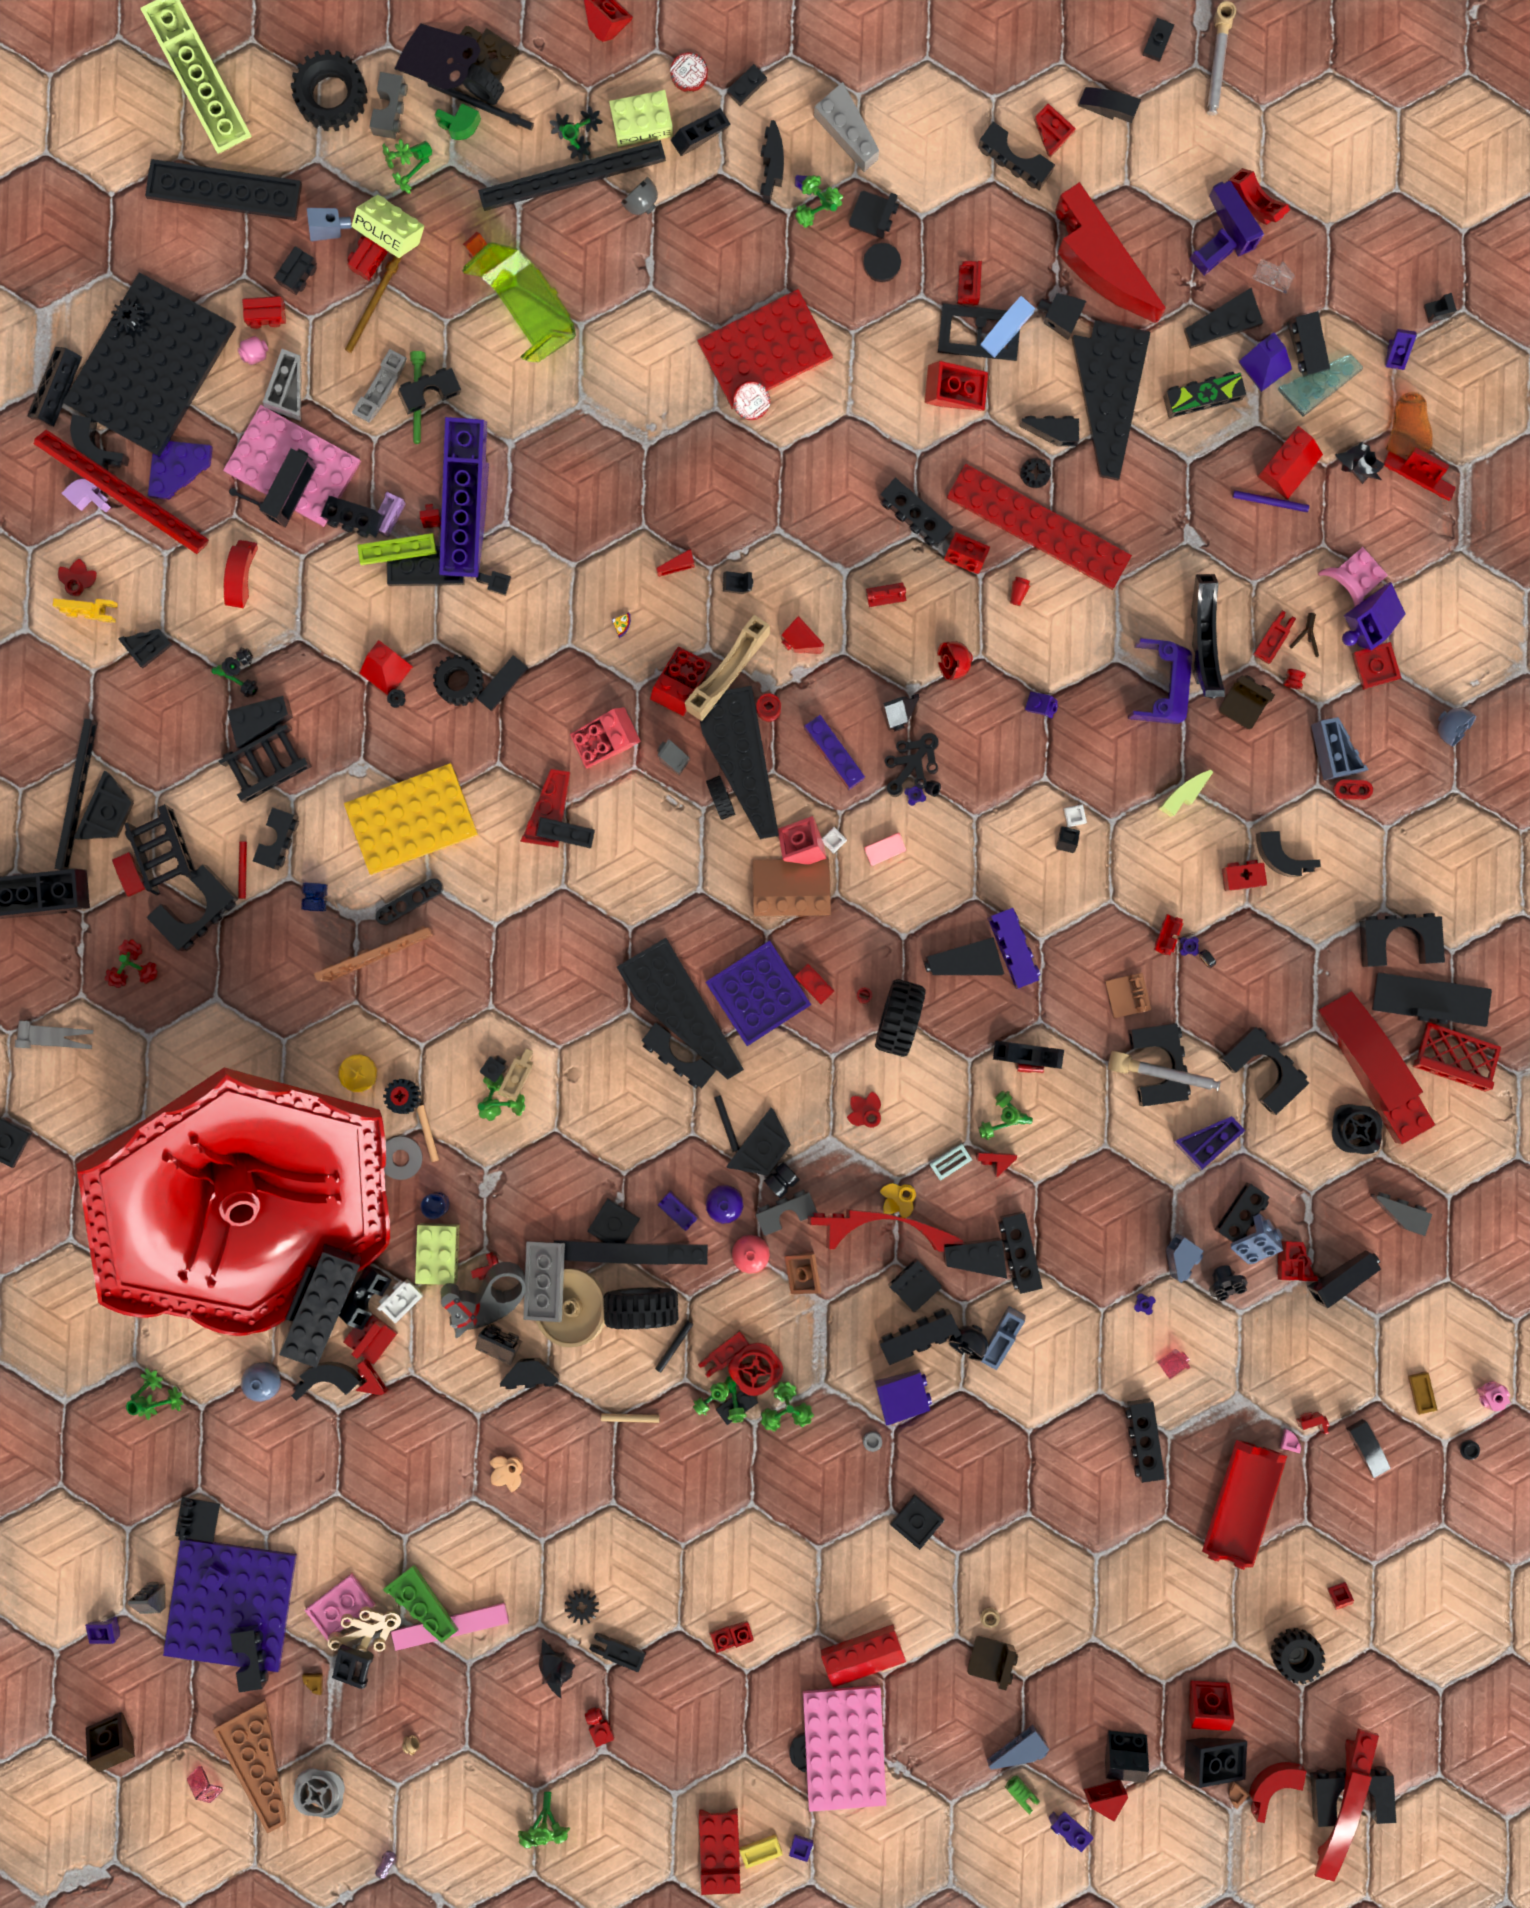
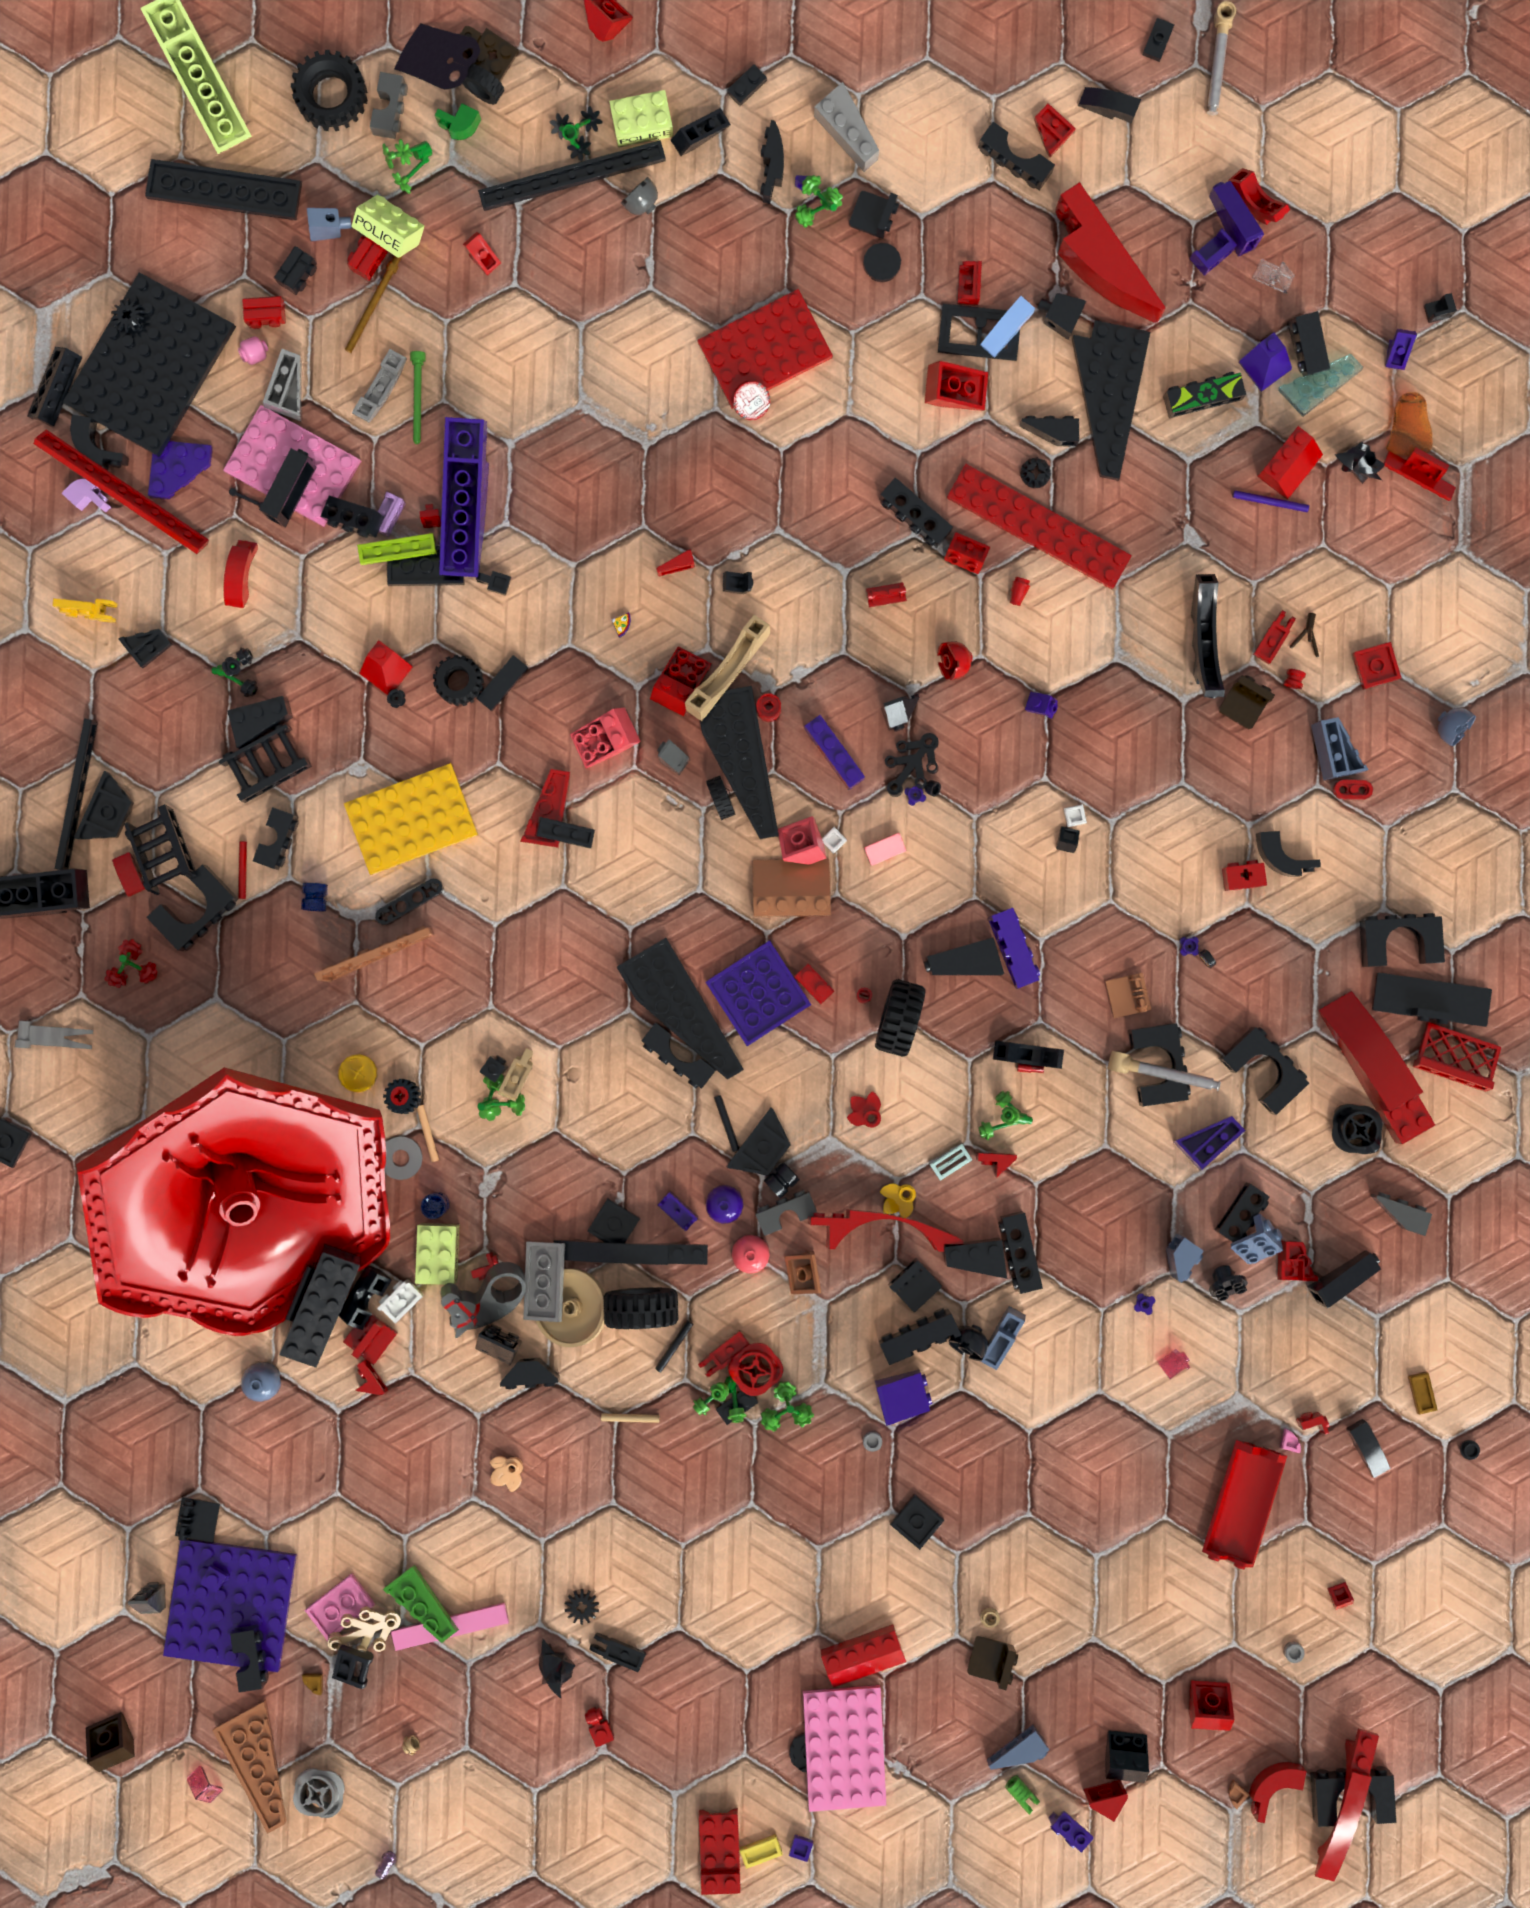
red plate [58,559,97,596] -> none
dark purple slope [85,1617,120,1644] -> none
plant [126,1368,184,1420] -> none
black arch [291,1362,363,1401] -> none
black arch [398,368,461,415] -> none
black bar [428,83,534,131] -> none
clear neon green piece [462,242,576,363] -> none
bright green plant [518,1792,570,1849] -> none
tile [670,52,708,92] -> none
red slope [709,1621,754,1653] -> none
red slope [781,616,824,654] -> none
black brick [1125,1398,1165,1483] -> none
dark purple windscreen [1128,638,1192,724] -> none
red hinge [1154,914,1184,956] -> none
yellowish green slope [1159,770,1213,817] -> none
black wing [1184,288,1263,349] -> none
black slope [1184,1738,1247,1788] -> none
black tyre [1271,1628,1325,1684] -> none
bright pink piece [1318,547,1388,607] -> none
dark purple slope [1342,582,1406,650] -> none
bright pink brick [1477,1381,1510,1412] -> none

